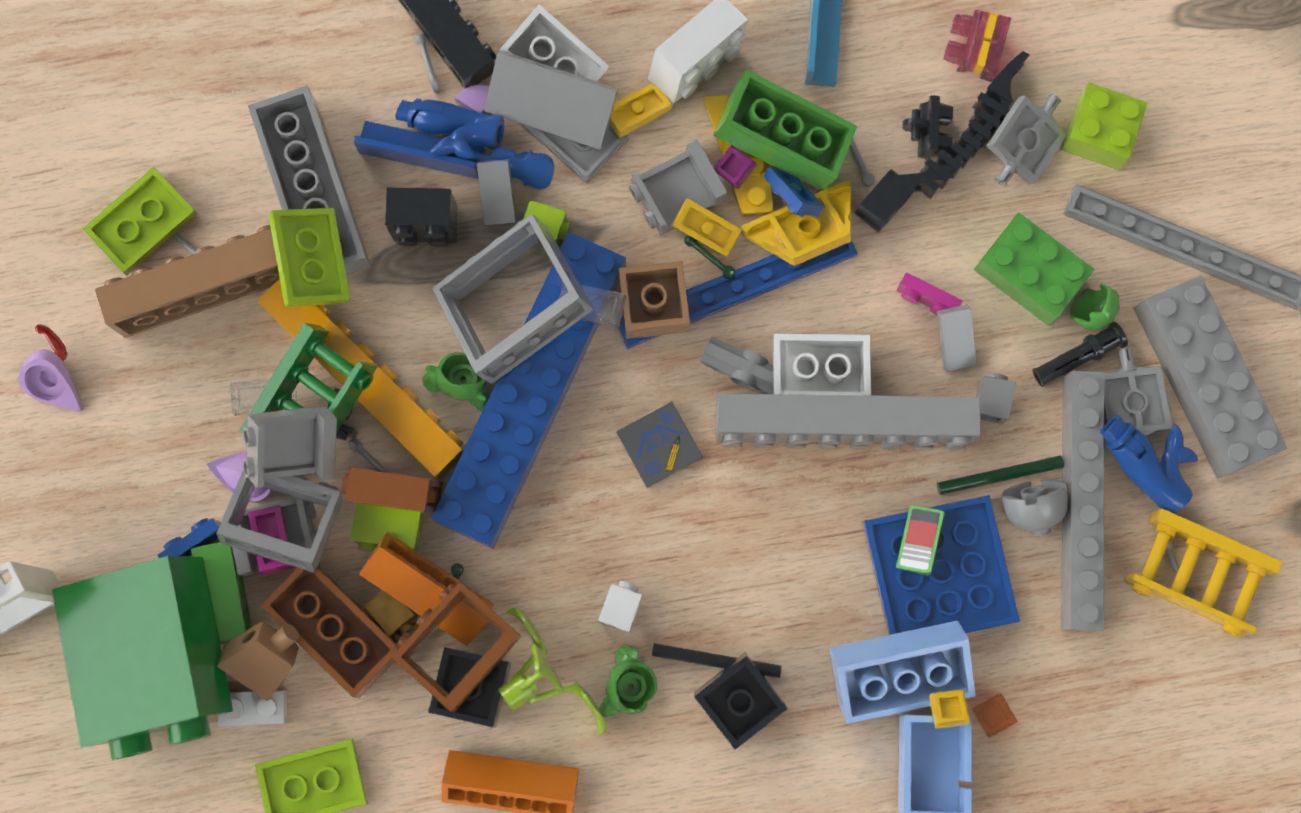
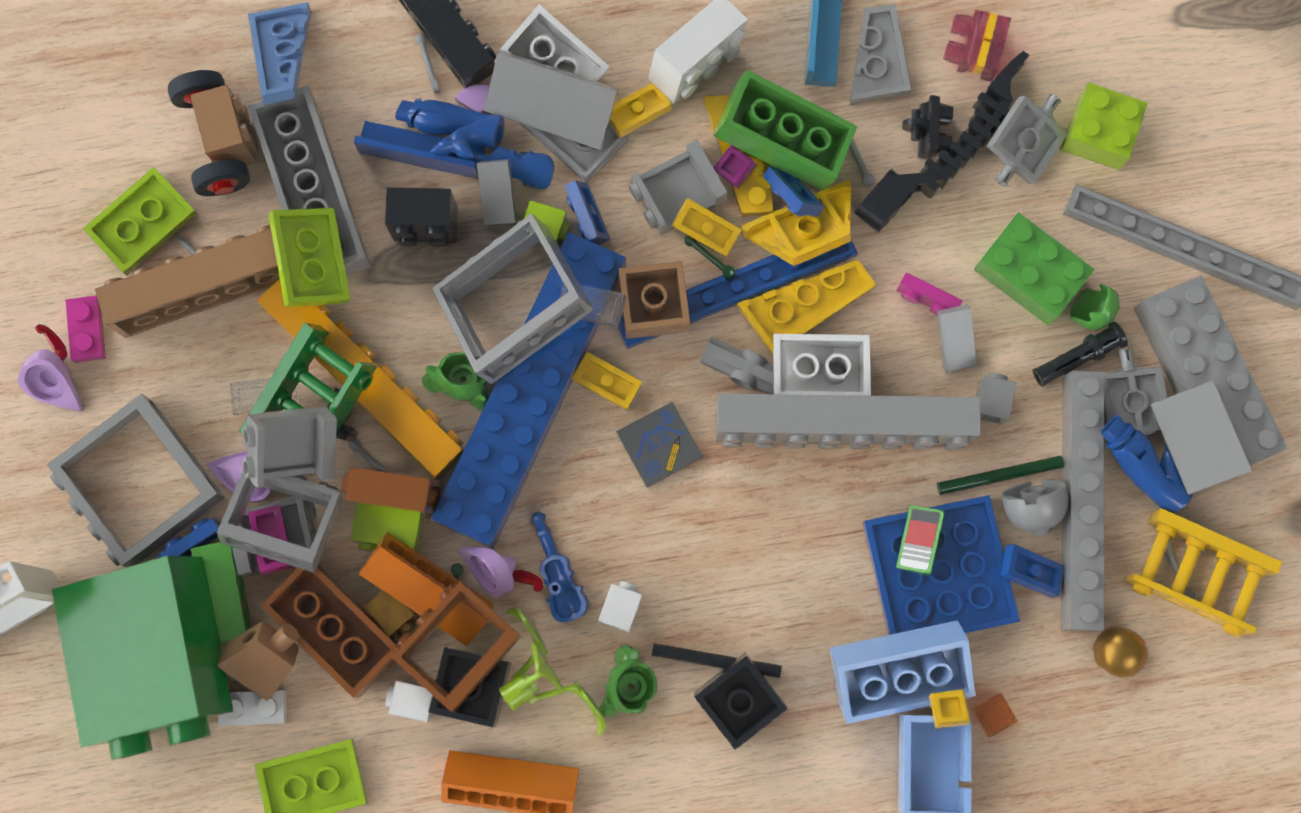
none -> light grey window [47,394,225,567]
none -> dark pink plate [65,295,106,363]
none -> brick [168,70,259,197]
none -> medium blue wing [248,2,311,105]
none -> white brick [385,681,433,722]
none -> lavender piece [457,547,544,598]
none -> blue piece [531,511,589,622]
none -> blue plate [565,180,610,245]
none -> yellow plate [572,352,643,411]
none -> yellow wing [737,259,876,356]
none -> light grey wing [850,4,911,104]
none -> blue plate [1000,544,1064,598]
none -> pearl gold hair [1093,627,1148,678]
none -> light grey tile [1150,380,1252,495]

